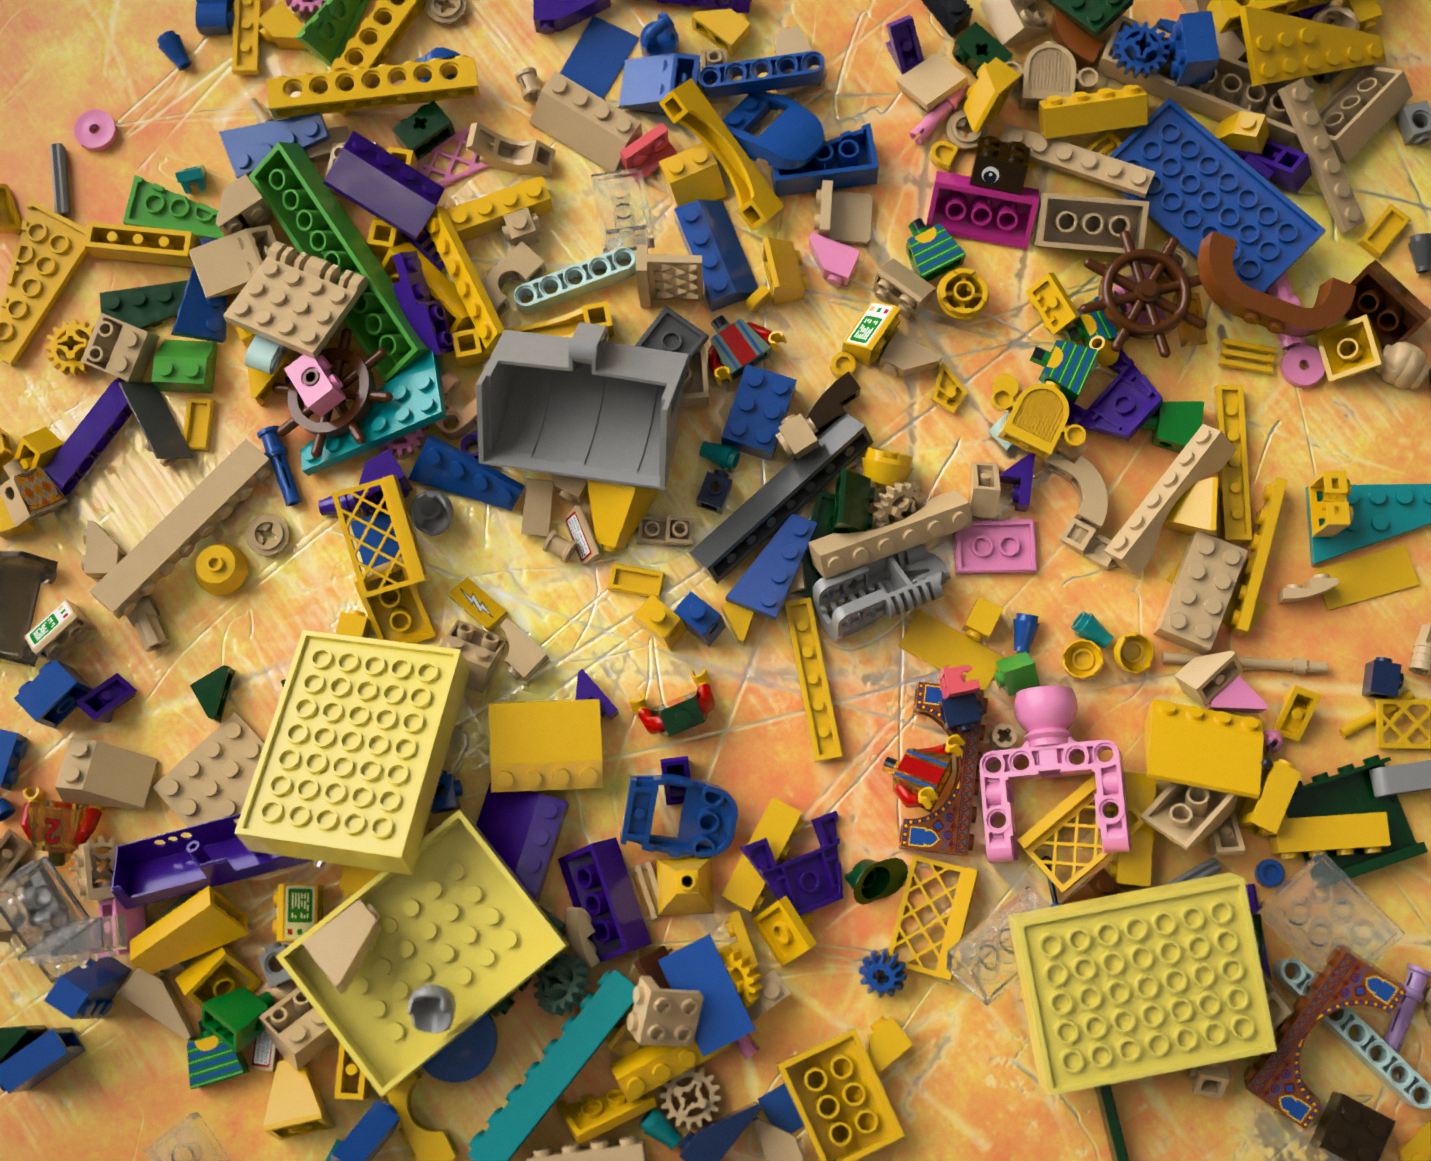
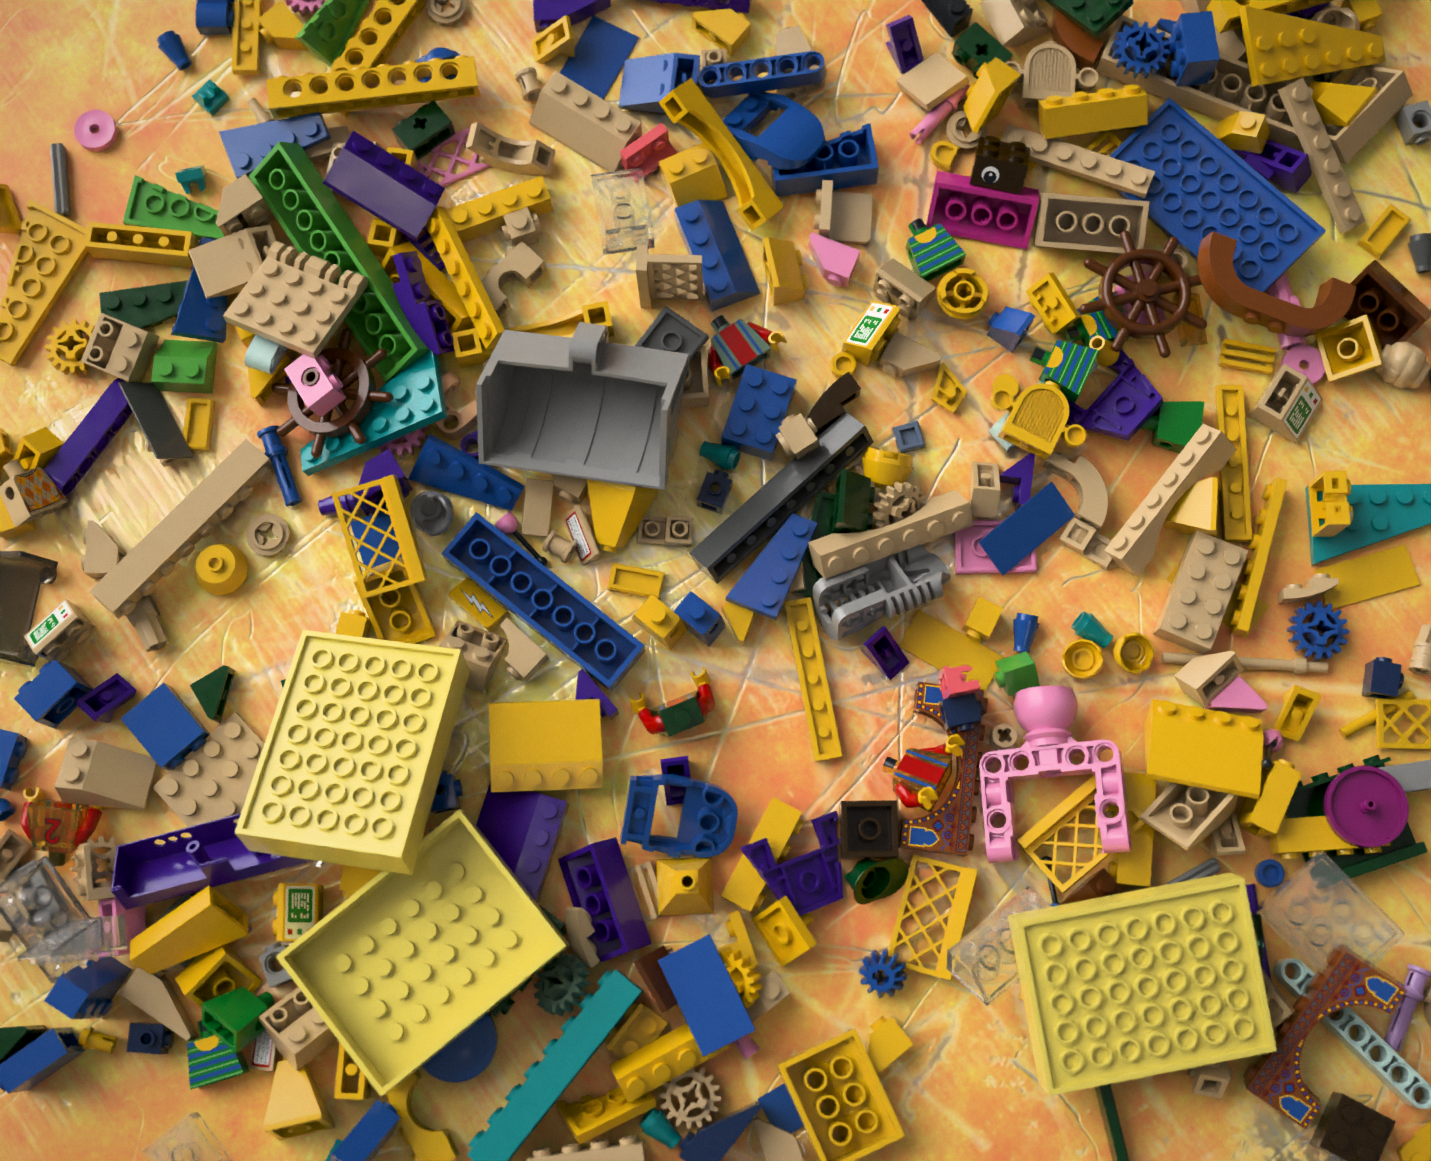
tan slope [302,899,381,995] -> none
light grey hair [408,984,456,1033] -> none
light aqua beam [514,247,636,315] -> none
tan bracket [627,976,704,1046] -> none
blue piece [640,12,679,57] -> none
yellow tile [745,285,771,313] -> none
none -> yellow pin [78,1027,118,1054]
none -> blue brick [120,682,210,771]
none -> dark blue brick [126,1022,174,1054]
none -> teal tile [192,79,230,116]
none -> blue brick [441,512,646,693]
none -> hinge [495,511,547,566]
none -> yellow slope [531,15,575,65]
none -> dark brown brick [839,800,899,860]
none -> dark purple slope [861,626,910,680]
none -> sand blue tile [892,421,925,454]
none -> blue piece [978,482,1075,576]
none -> blue slope [987,307,1035,353]
none -> tan slope [1249,364,1323,443]
none -> blue gear [1287,601,1349,661]
none -> yellow slope [1310,81,1378,127]
none -> magenta piece [1323,766,1409,848]

